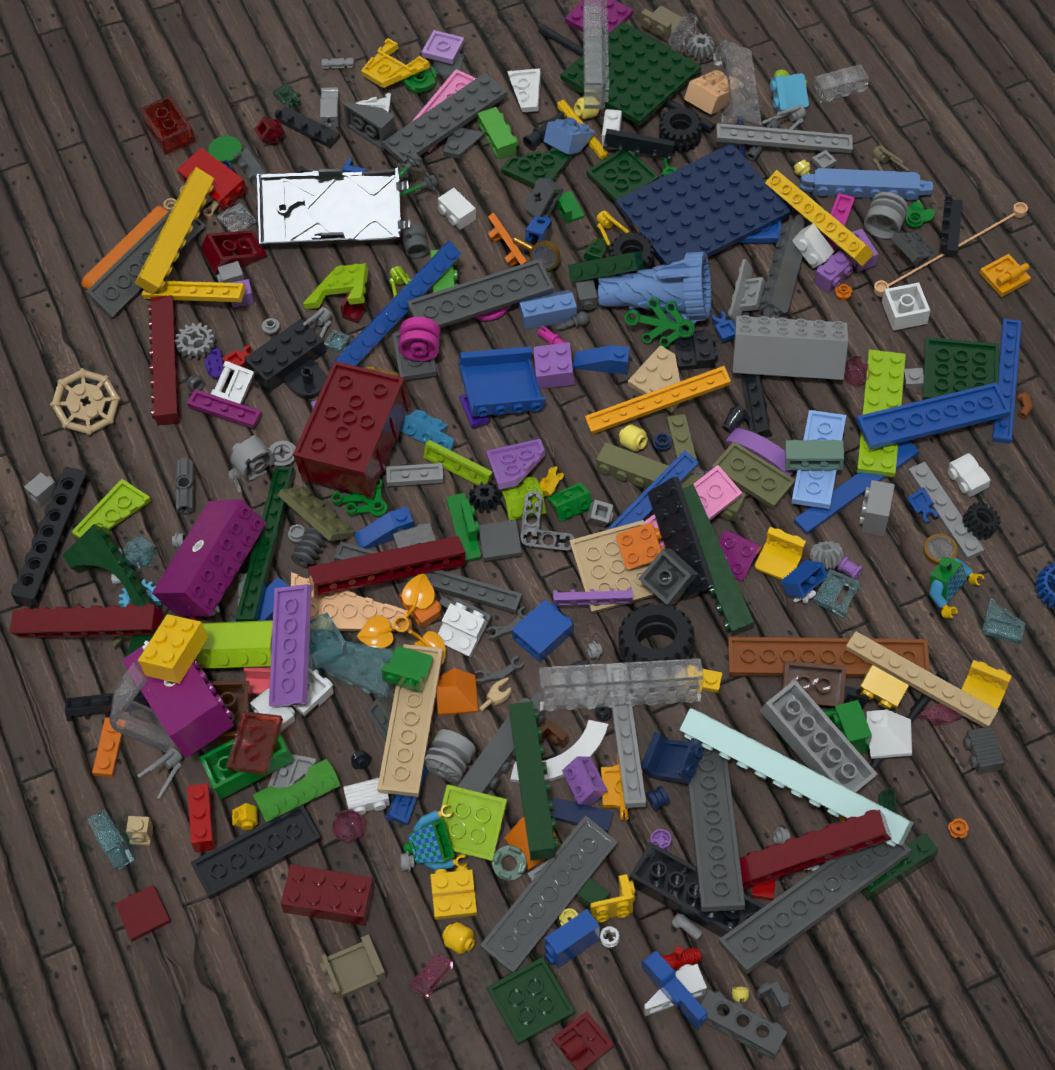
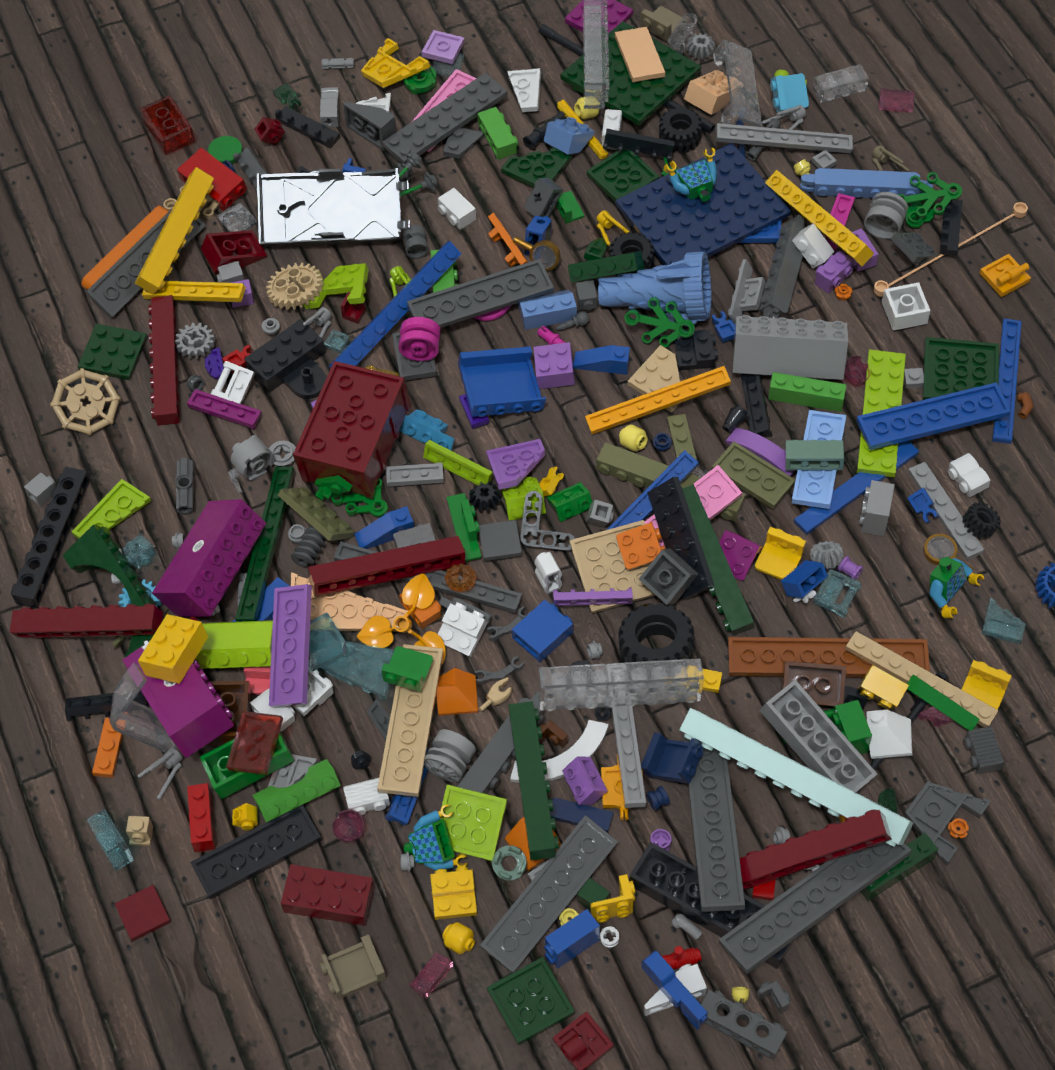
none -> dark green plate [77,324,148,380]
none -> tan gear [266,263,324,310]
none -> green plate [315,475,352,500]
none -> clear orange gear [445,563,476,592]
none -> white brick [535,552,562,594]
none -> light nougat tile [614,27,665,82]
none -> torso [664,148,717,202]
none -> bright green brick [768,372,846,412]
none -> clear pink slope [879,88,915,112]
none -> green plant [899,172,962,219]
none -> dark grey wing [904,782,991,865]
none -> green sticker [907,674,980,730]

